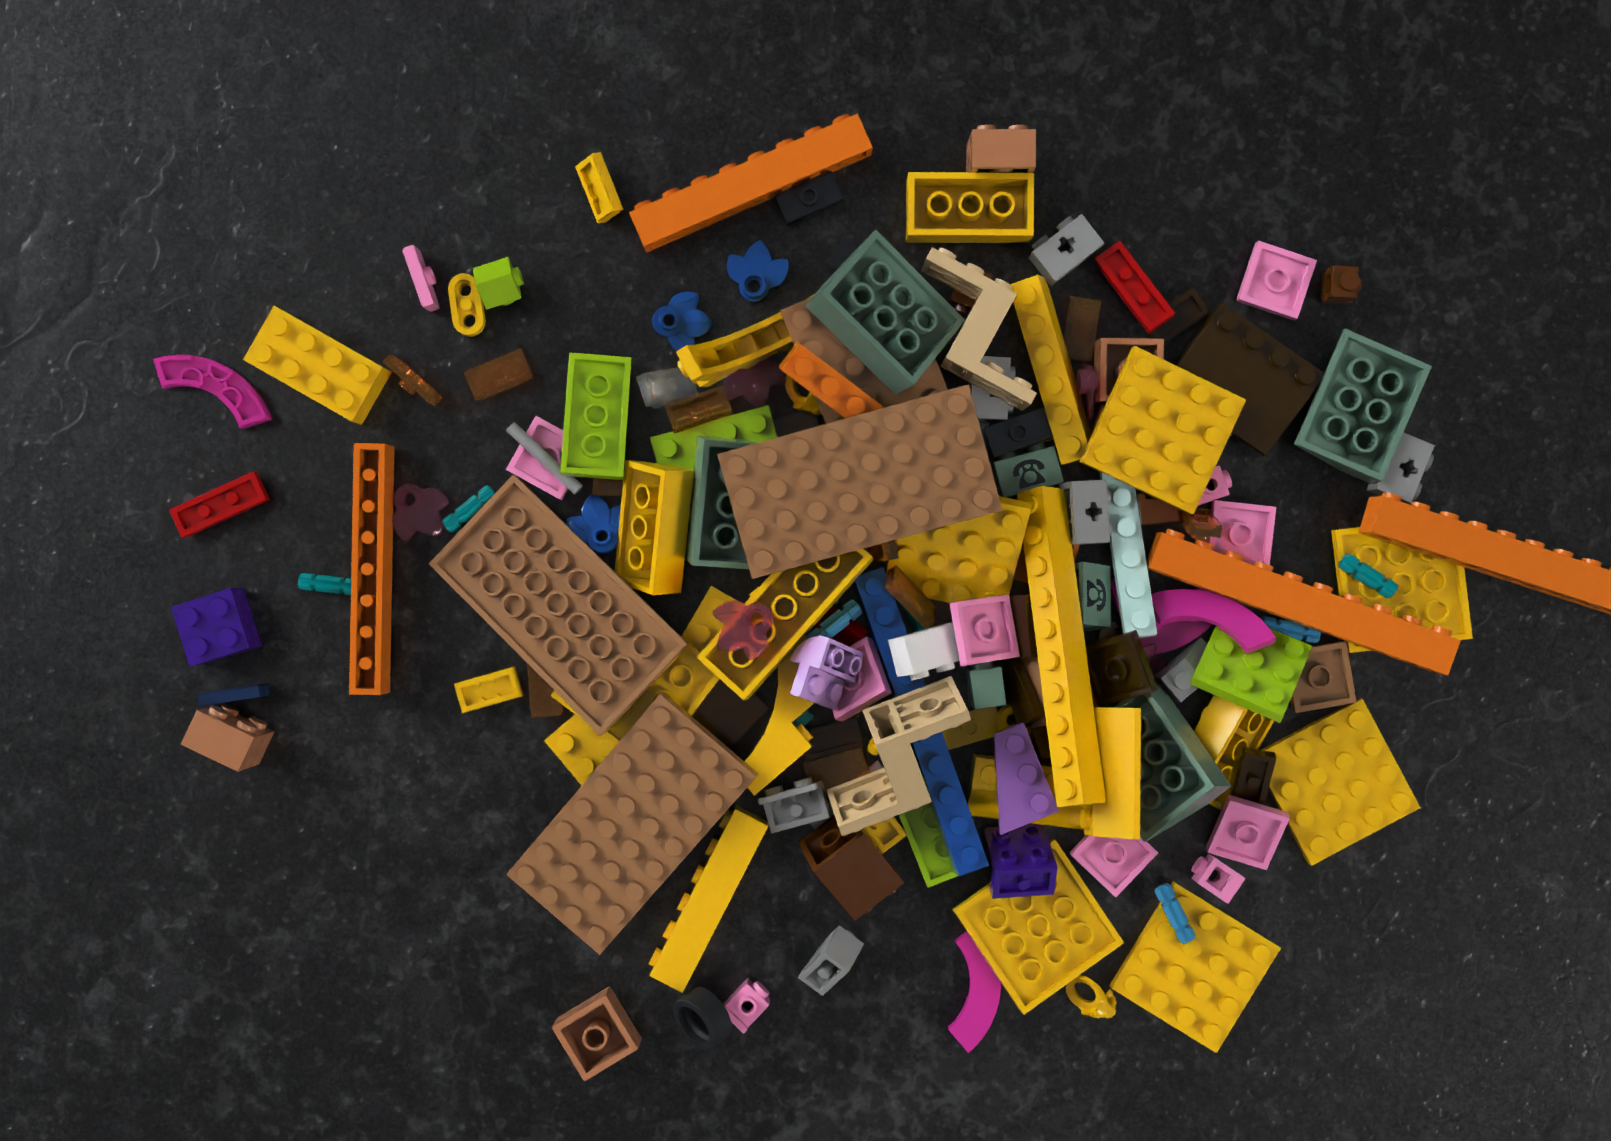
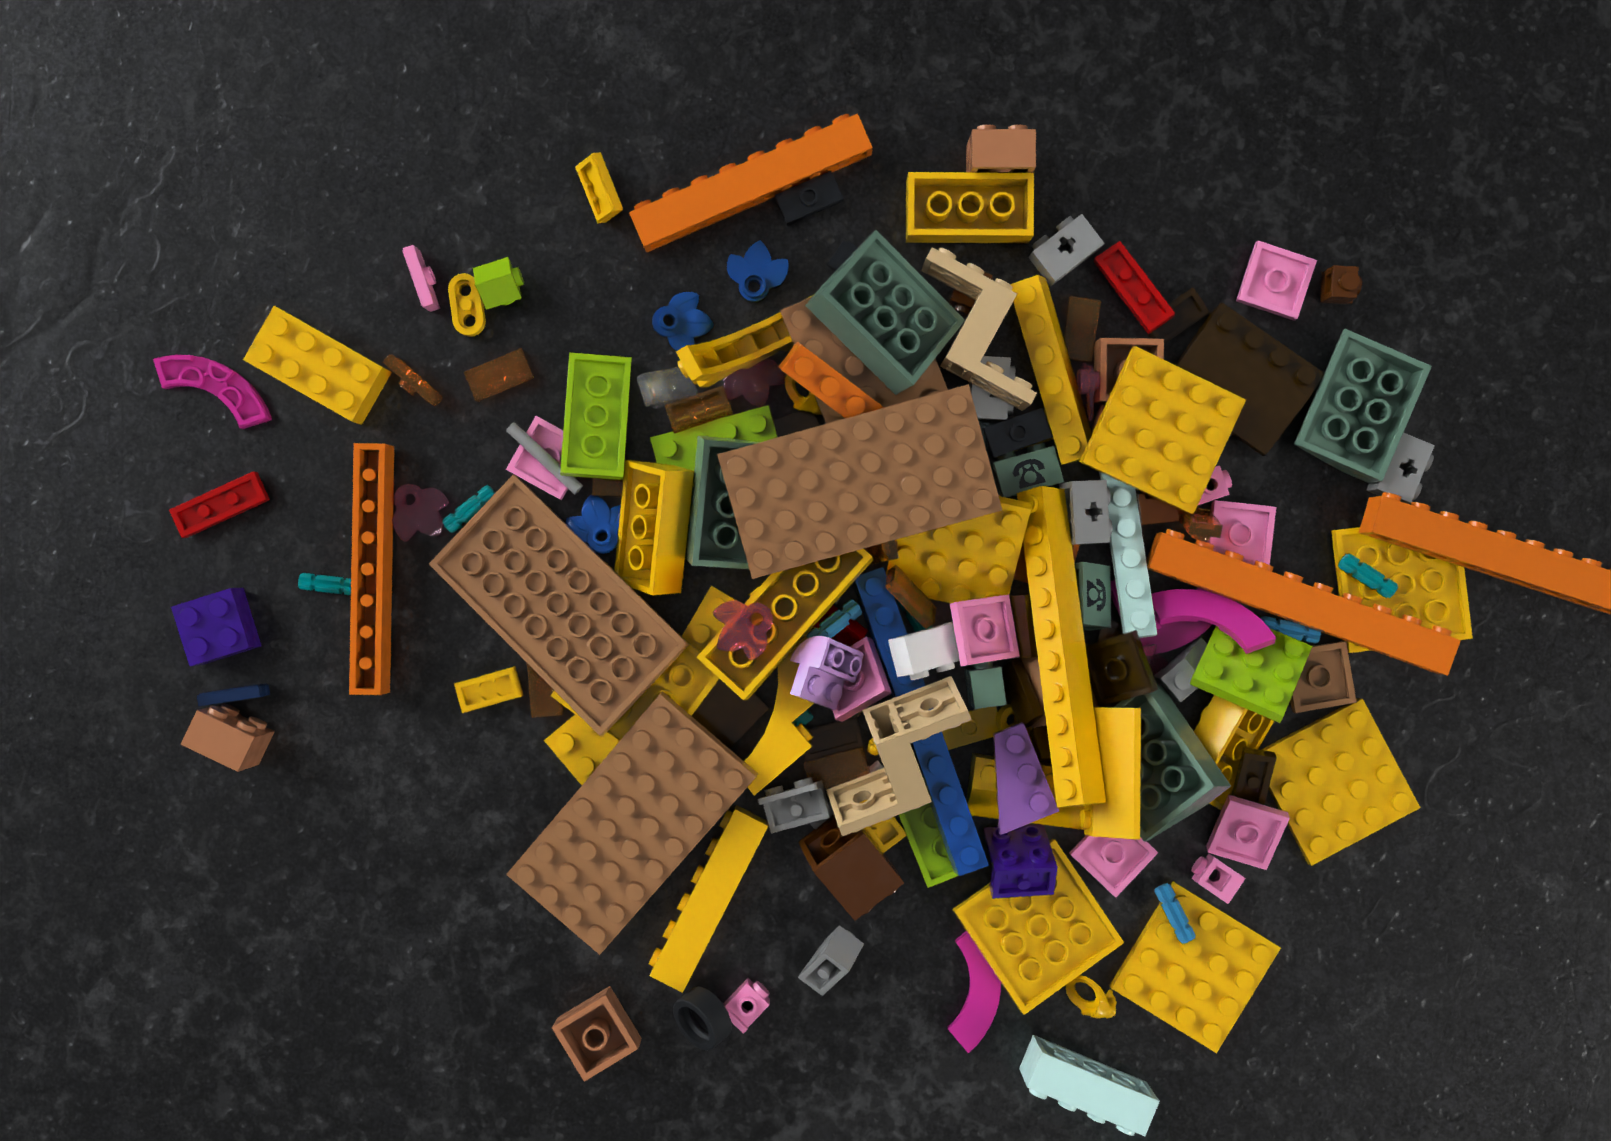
none -> light aqua brick [1019,1035,1160,1136]

